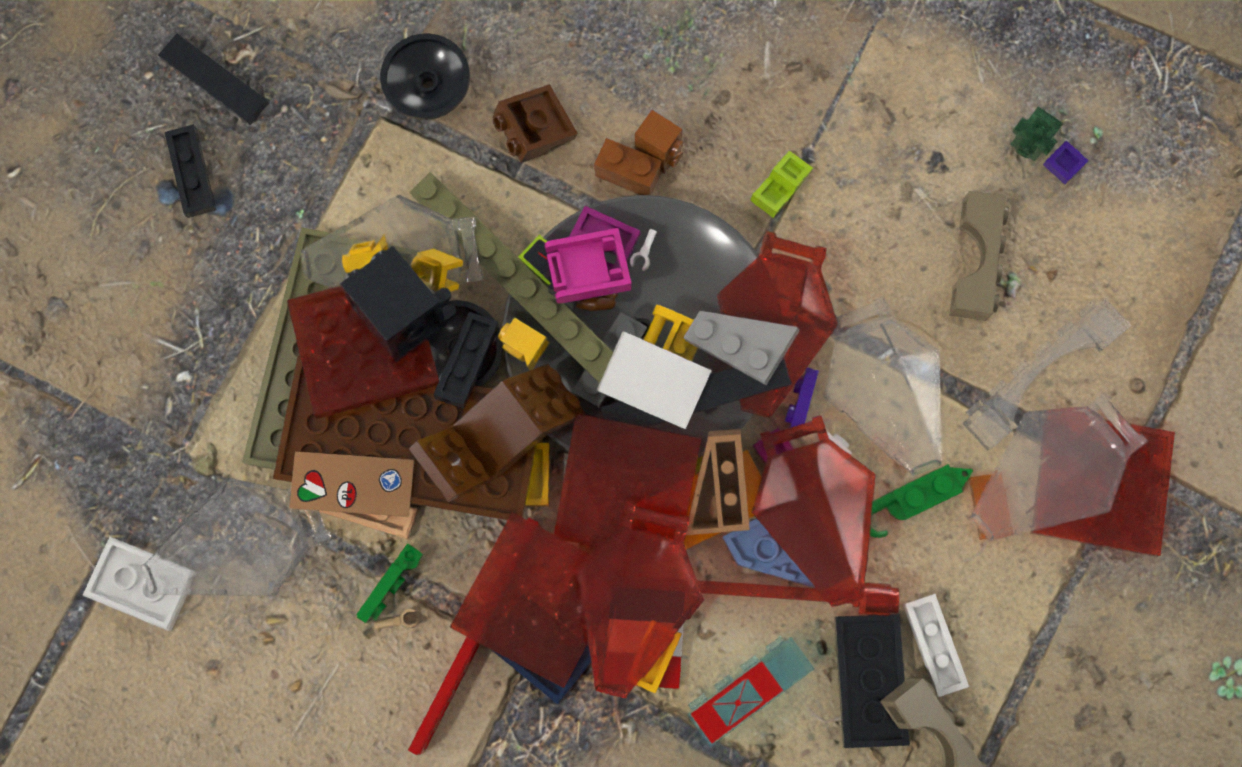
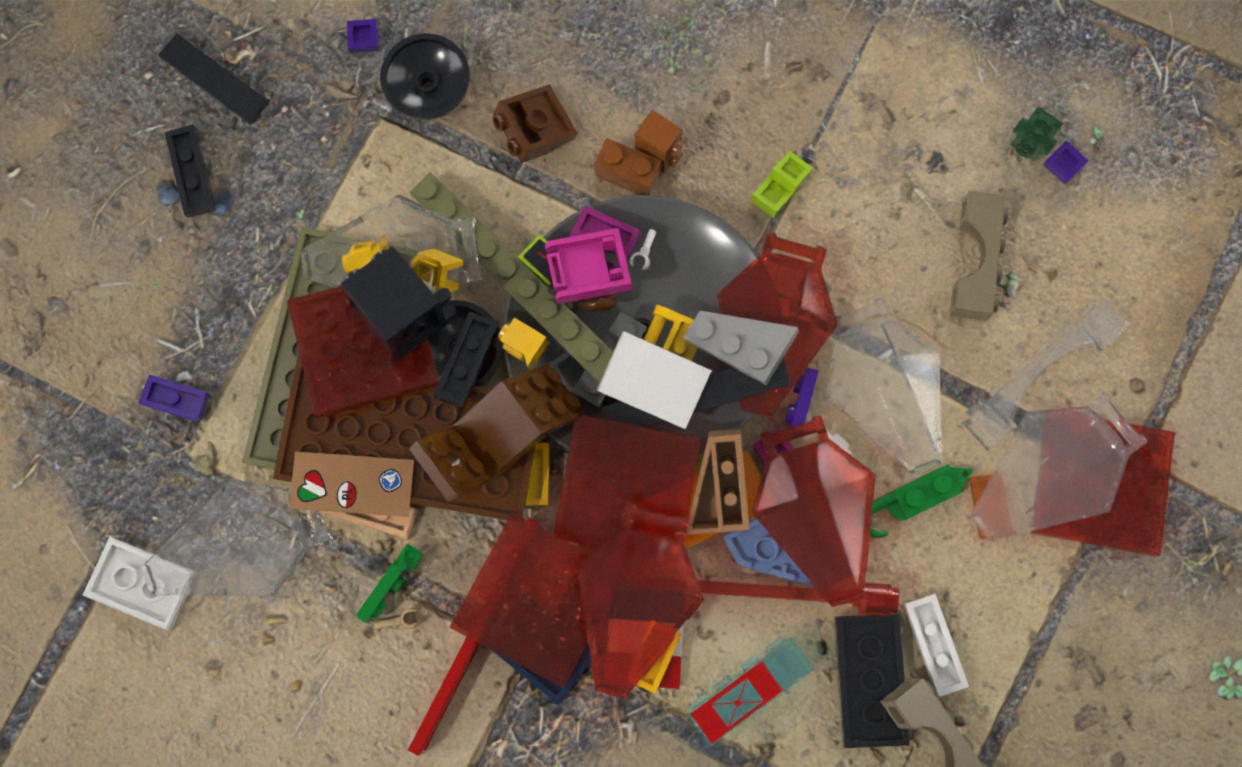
none -> dark purple plate [139,374,210,423]
none -> dark purple plate [347,19,379,53]

